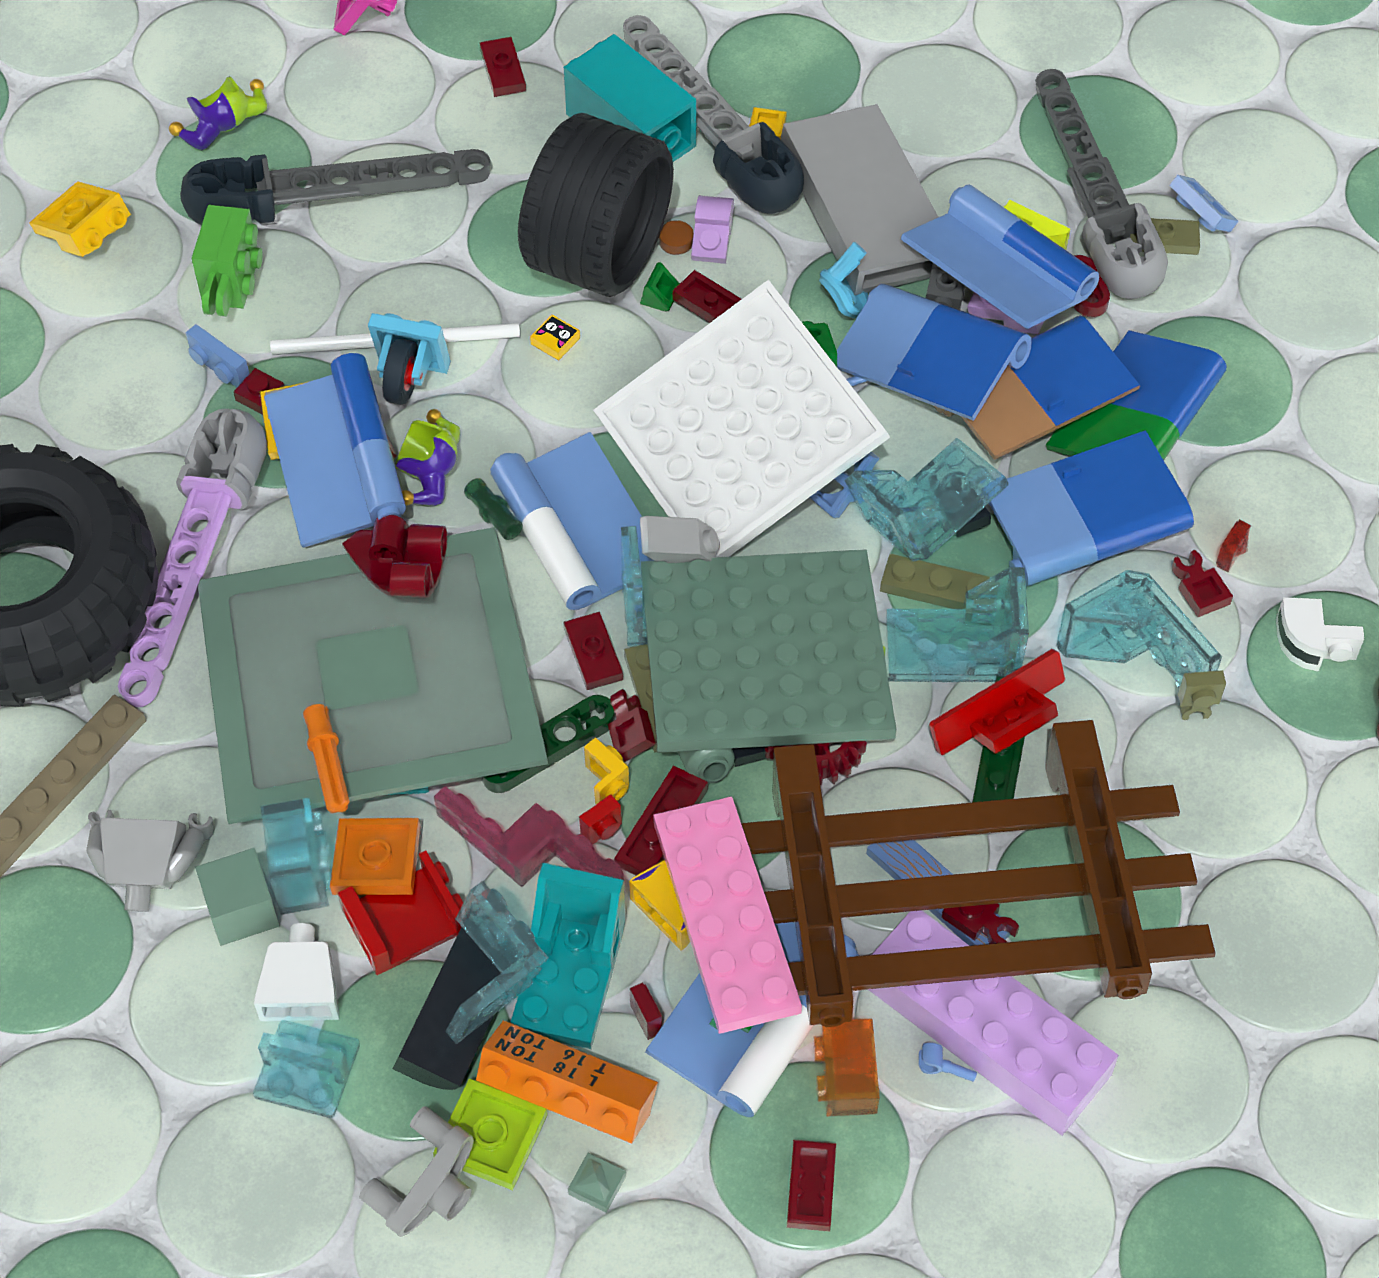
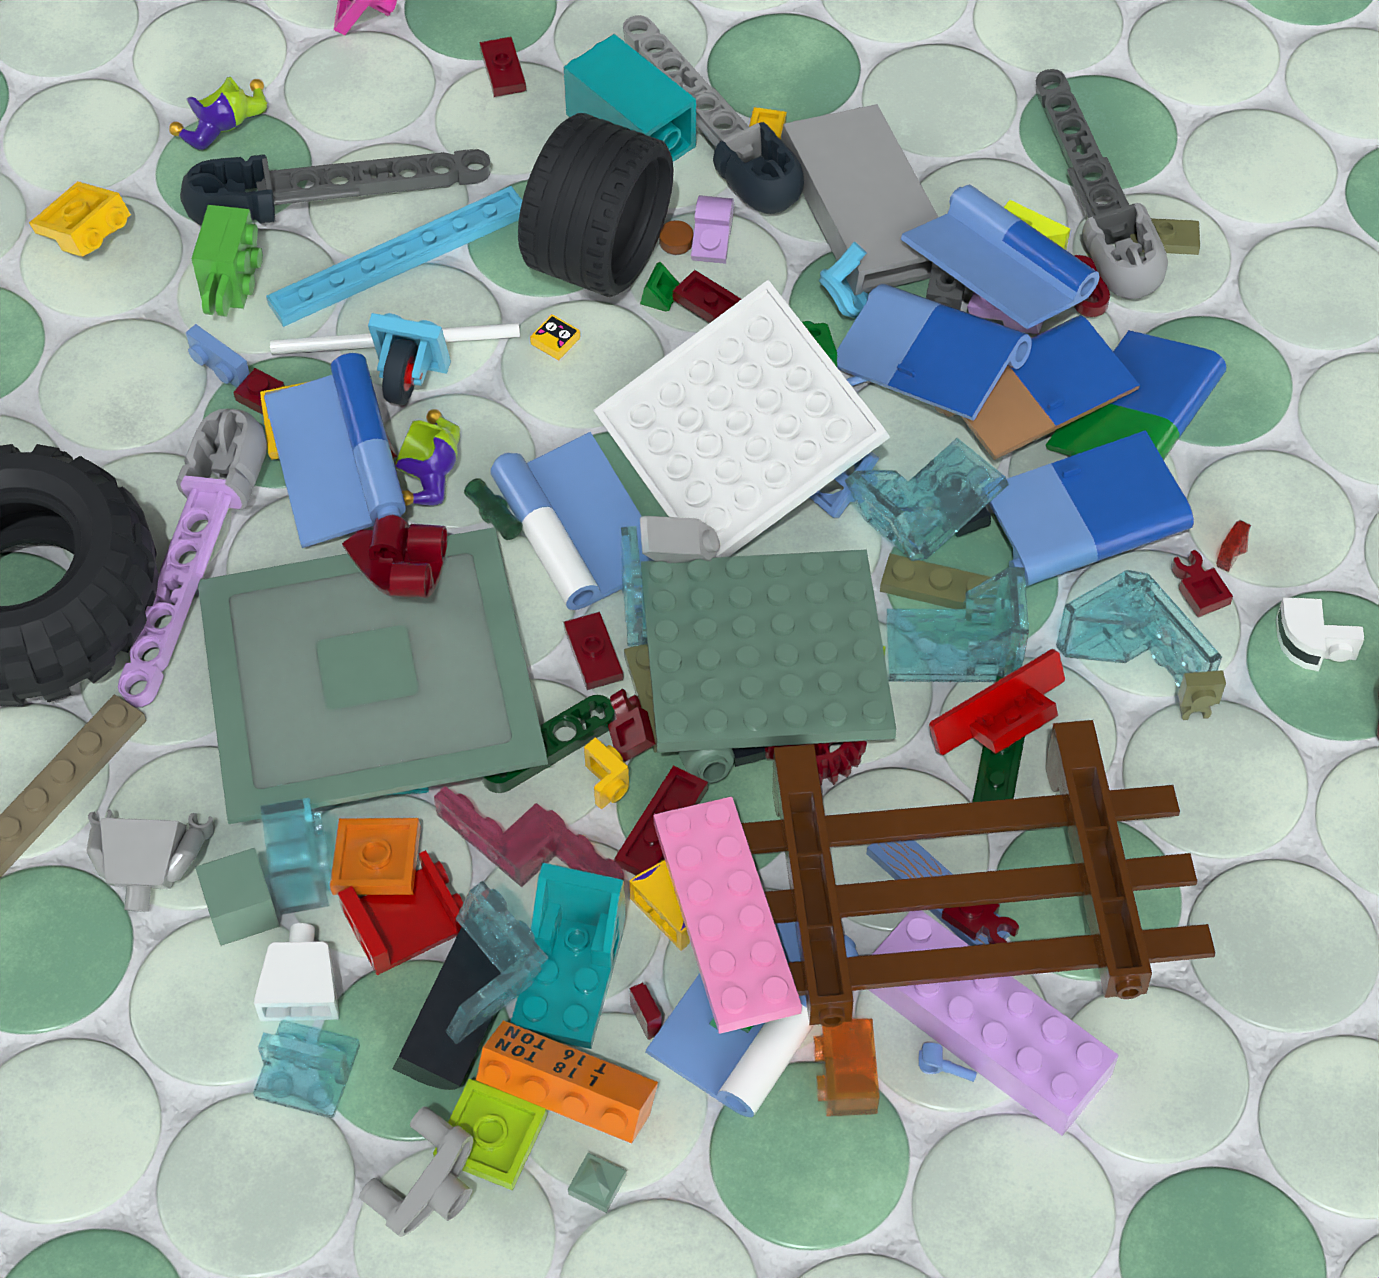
orange axle [303,704,350,813] -> none
red plate [579,794,622,846] -> none
dark red plate [787,1140,836,1232] -> none
medium blue plate [1169,175,1239,232] -> none
none -> medium azure tile [266,186,522,327]

